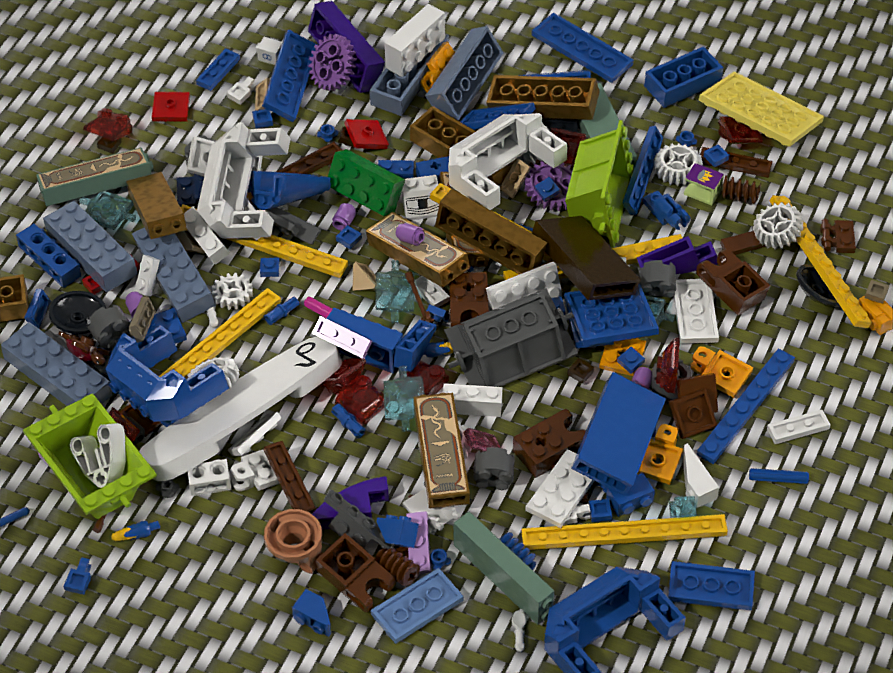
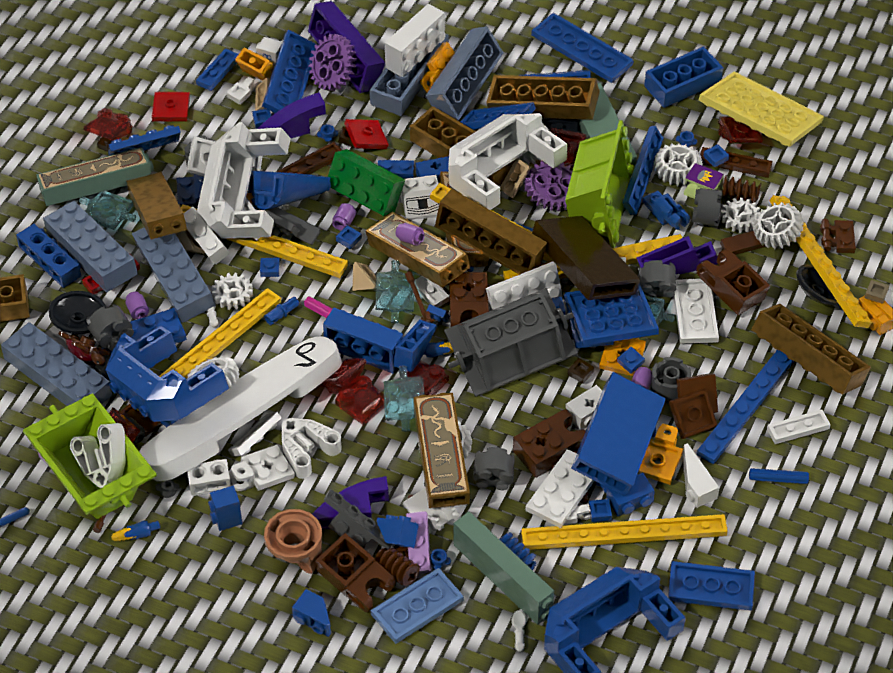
blue tile [24,289,51,329] -> none
blue plate [63,557,91,595] -> none
dark tan plate [129,296,156,343] -> none
white plate [135,255,160,296] -> none
reddish brown tile [263,441,316,513] -> none
plate [312,316,372,358] -> none
blue pin [331,403,366,438] -> none
white brick [443,384,503,417] -> none
clear pink plate [463,427,501,452] -> none
blue plate [534,177,560,202] -> none
clear red slope [656,337,680,393] -> none
clear light blue brick [669,496,696,518] -> none
light orange plate [690,346,754,398] -> none
none -> blue plate [108,125,181,155]
none -> blue brick [208,485,242,531]
none -> light orange brick [235,48,274,81]
none -> dark purple slope [258,92,326,139]
none -> white connector [282,418,342,479]
none -> white brick [566,385,602,430]
none -> dark grey brick [692,188,722,227]
none -> white gear [721,198,761,233]
none -> pearl gold brick [751,303,871,395]

